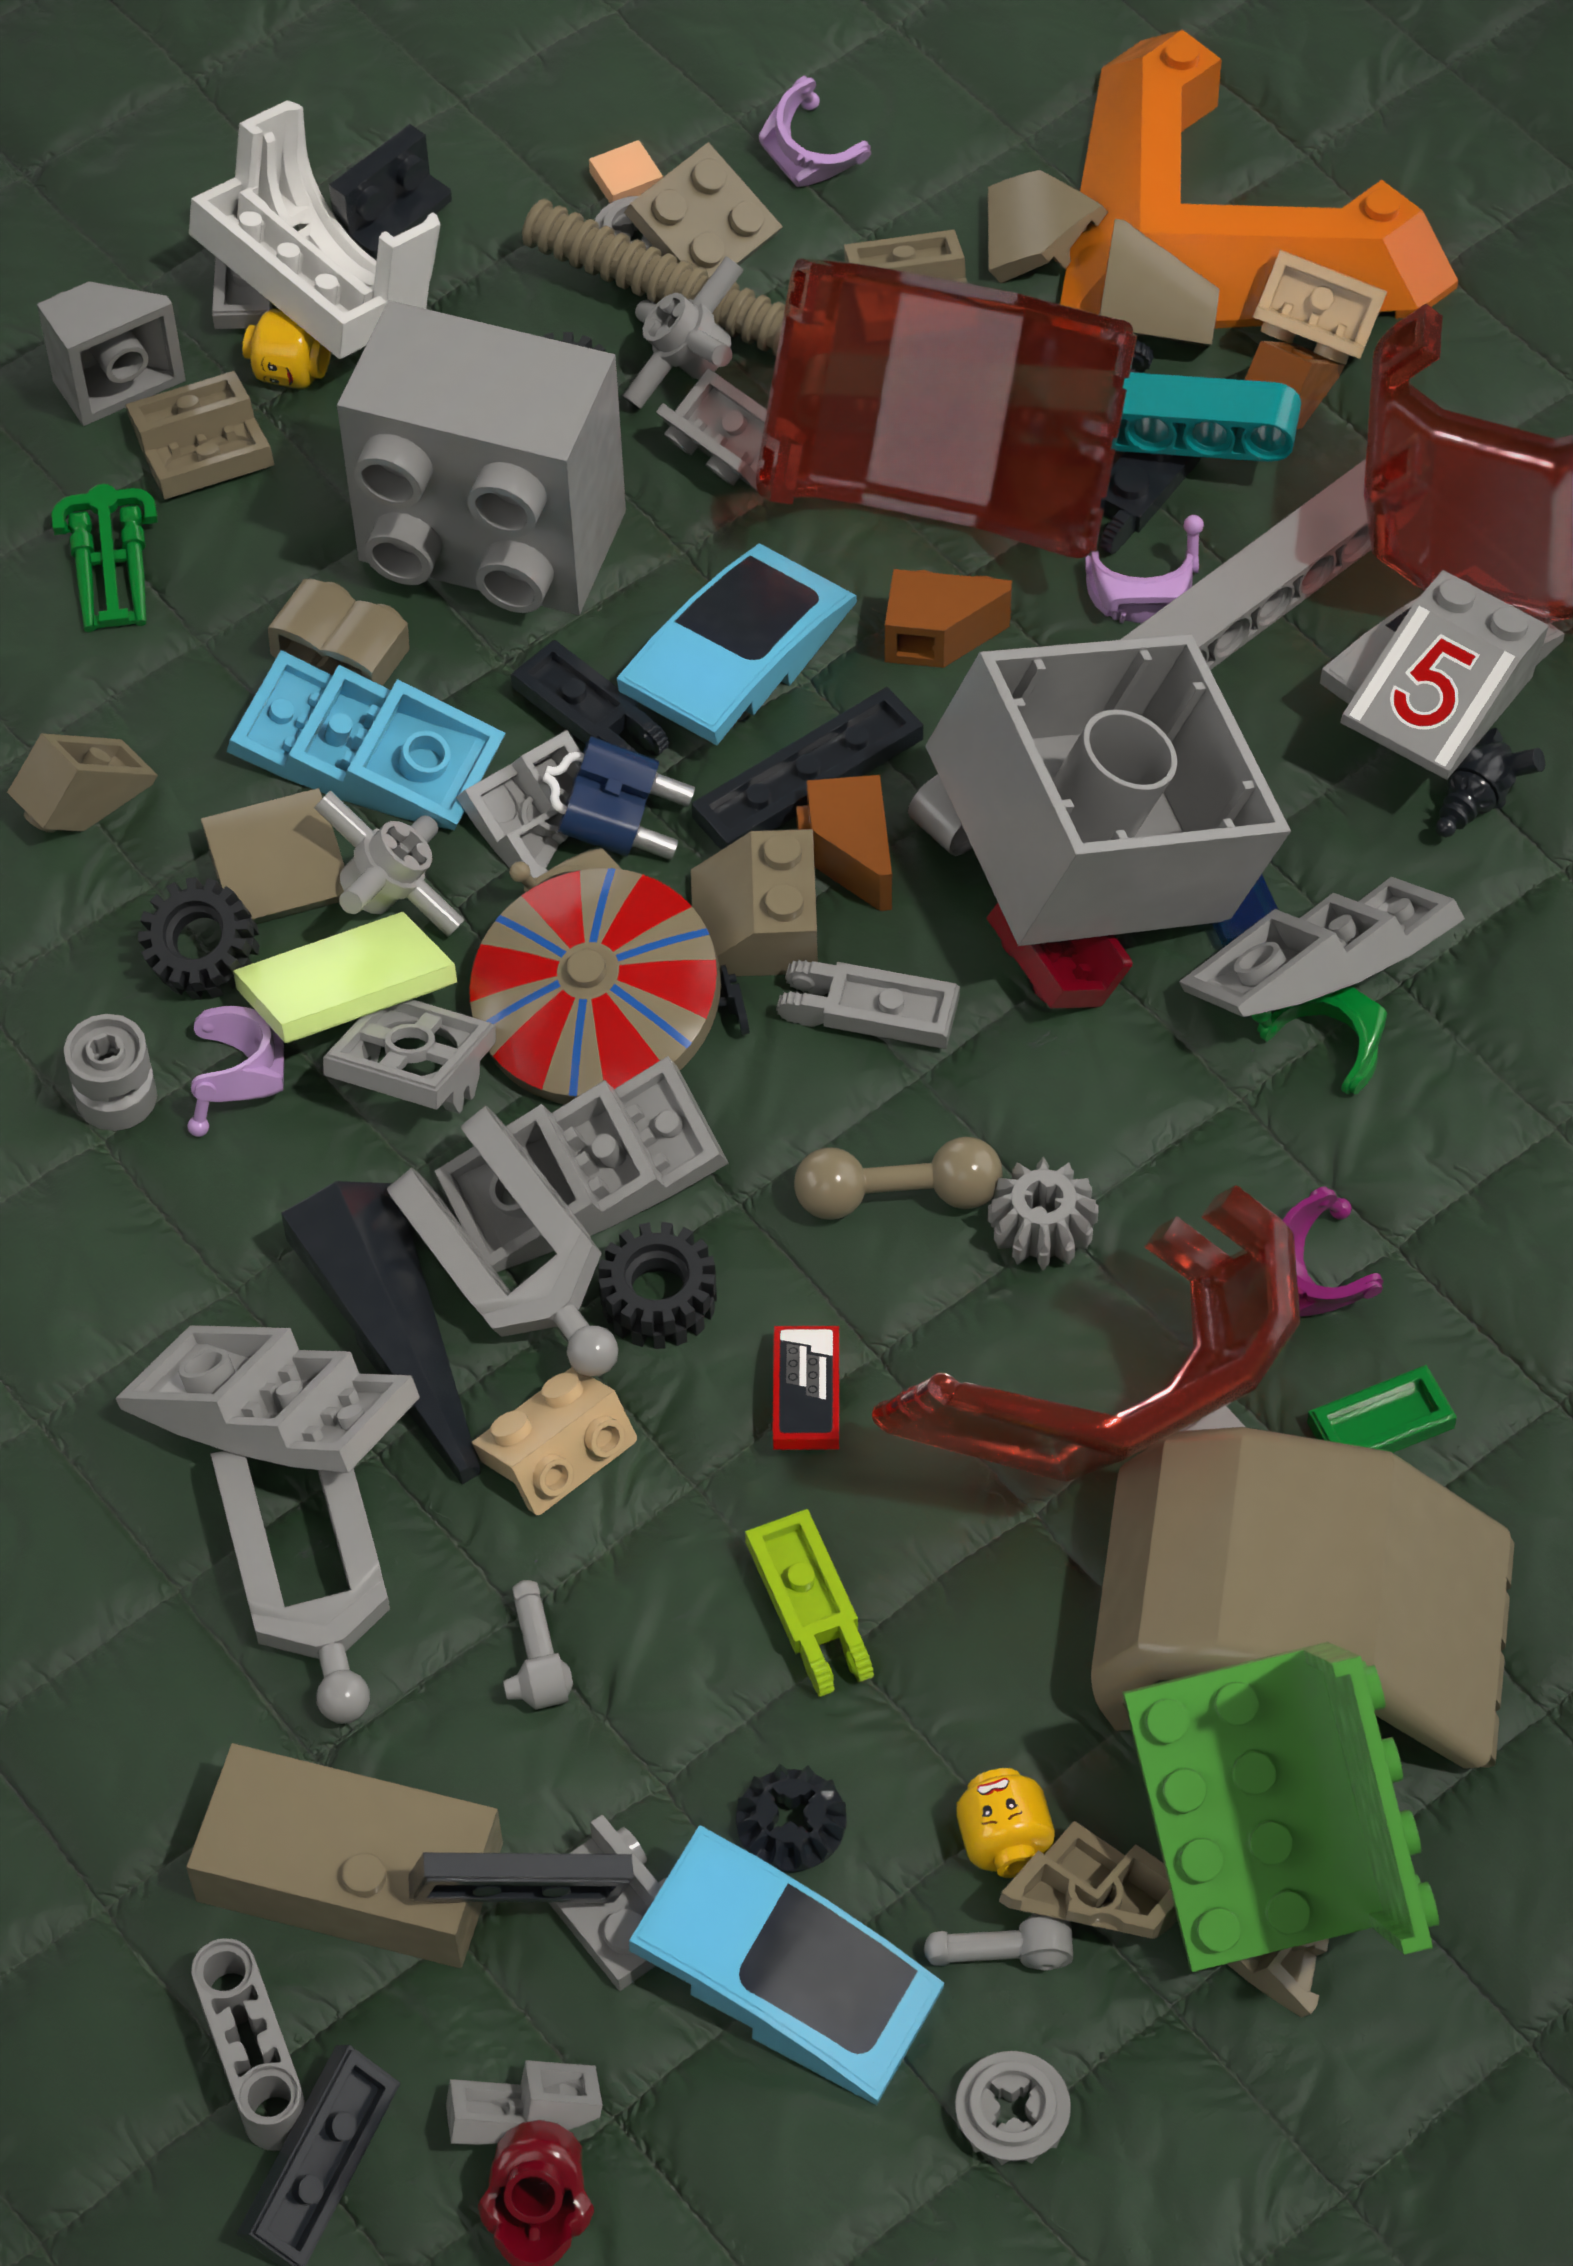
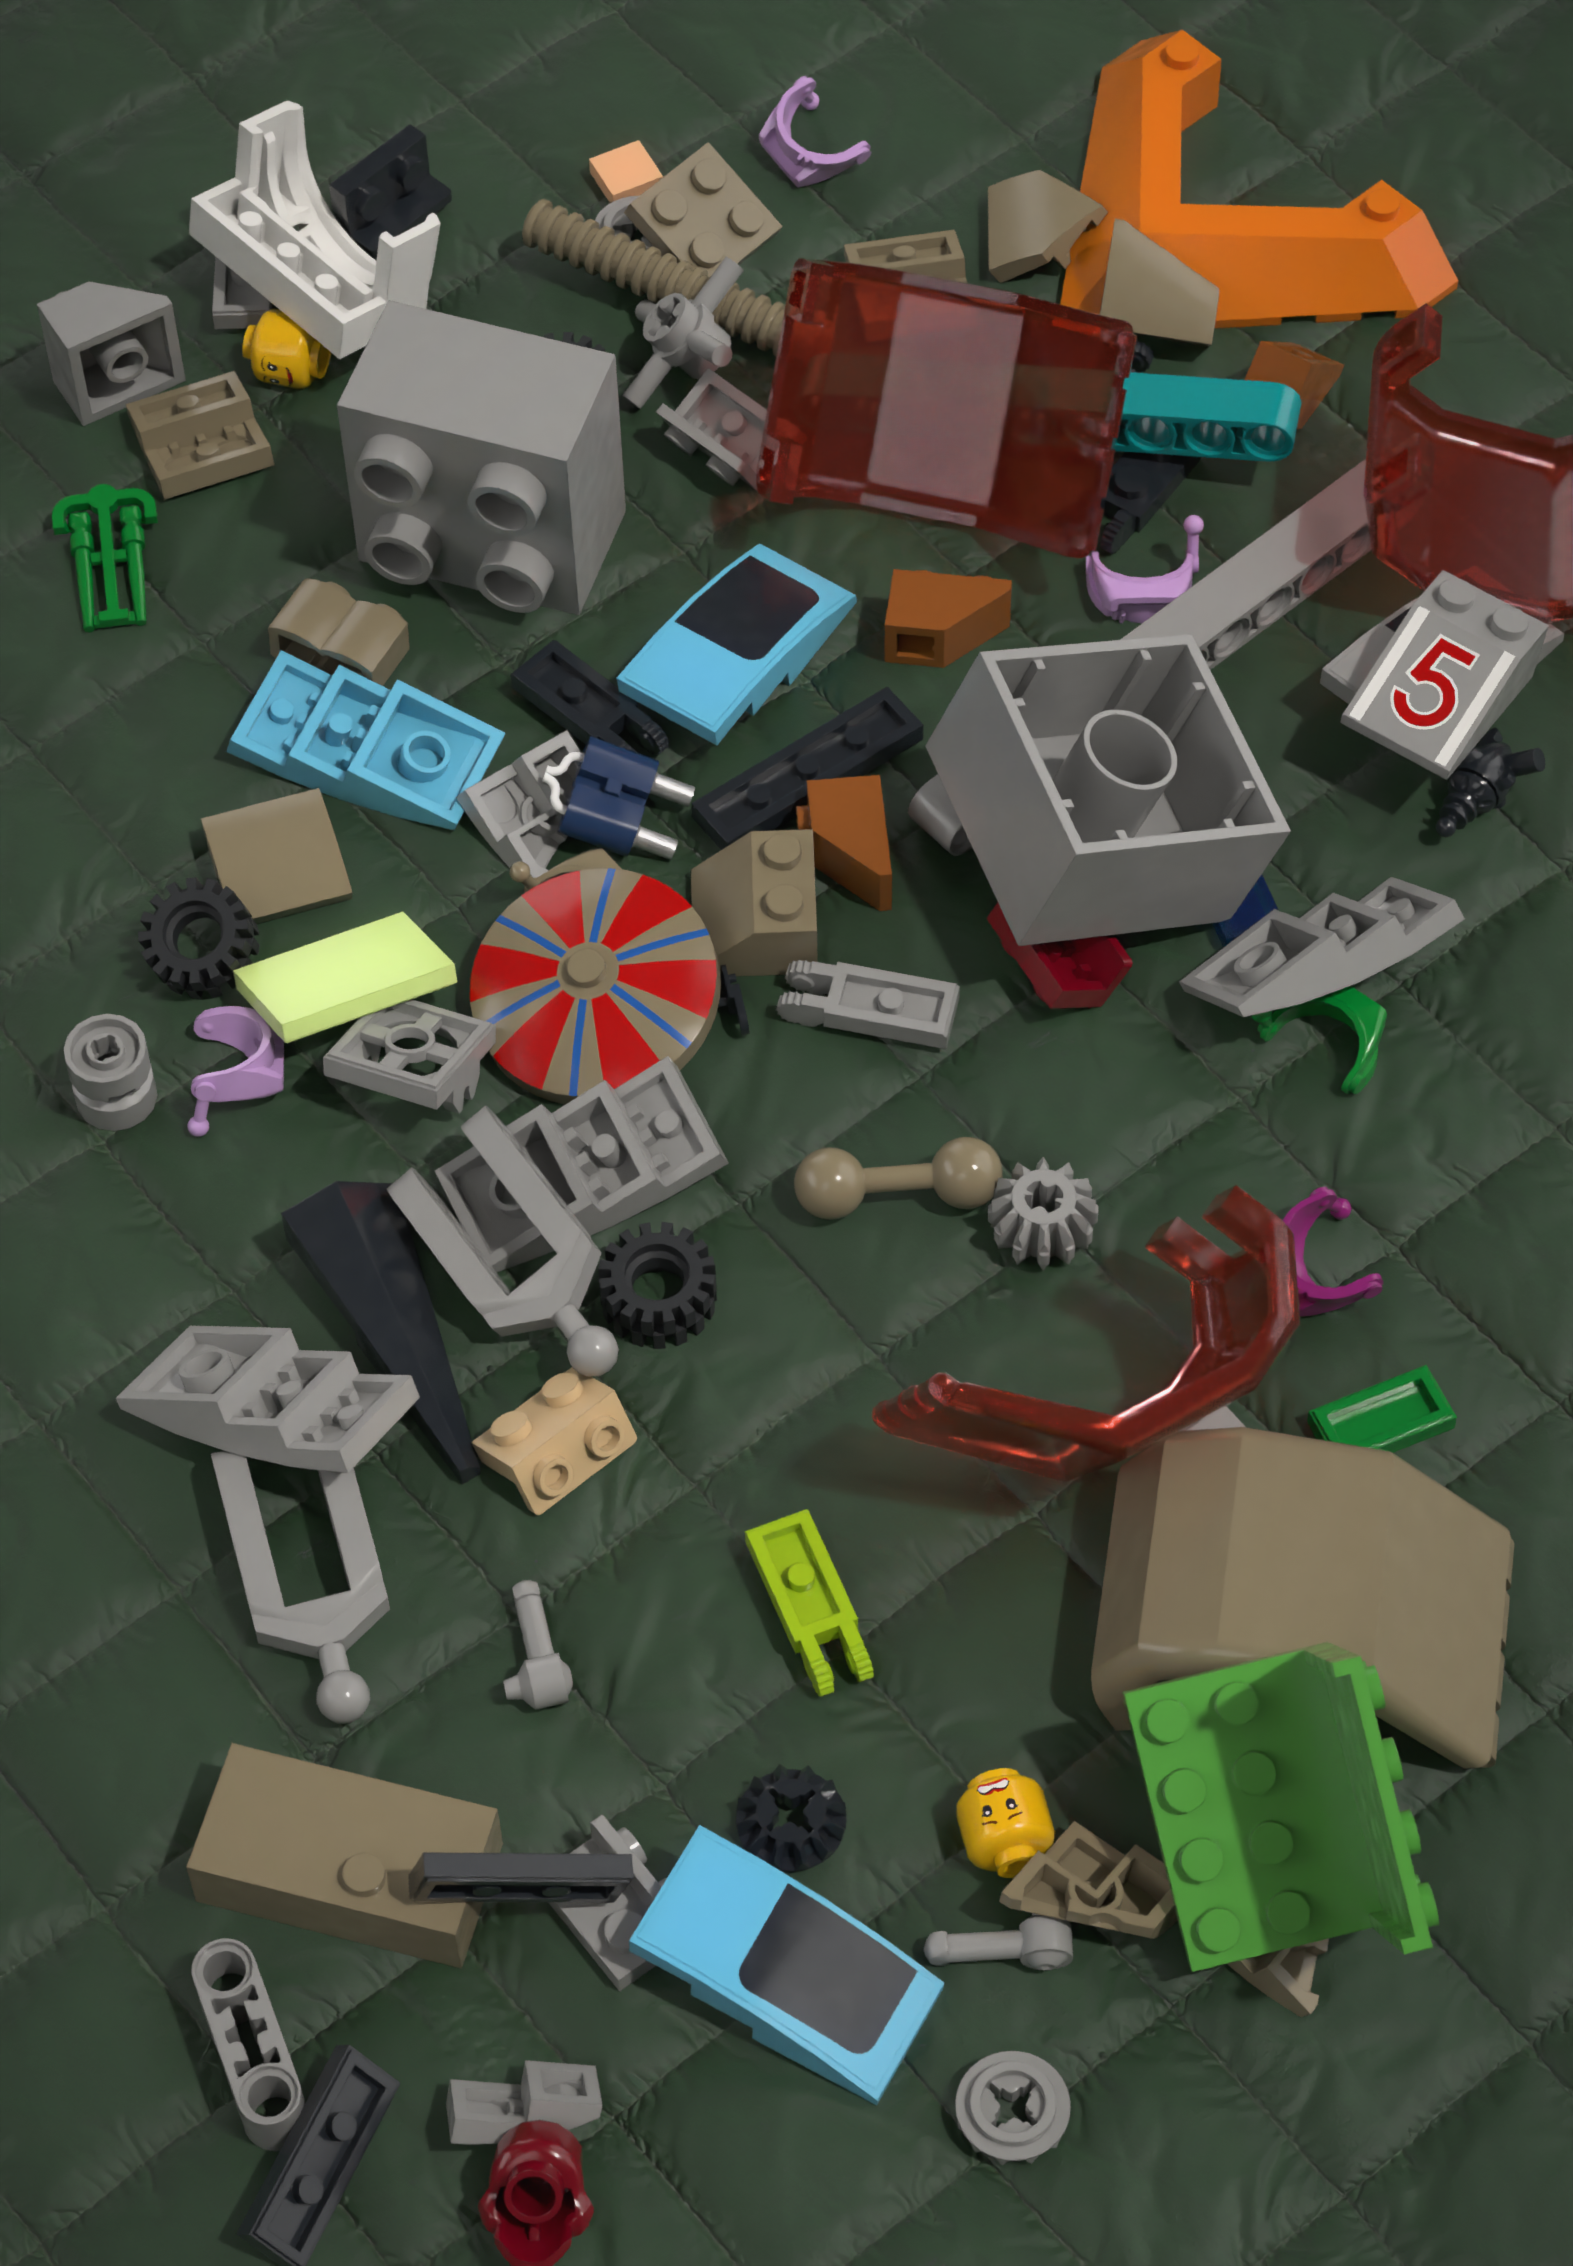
dark tan slope [7,733,158,833] -> none
light grey bar [314,790,465,937] -> none
slope [773,1326,840,1450] -> none
tan bracket [1253,250,1387,364] -> none

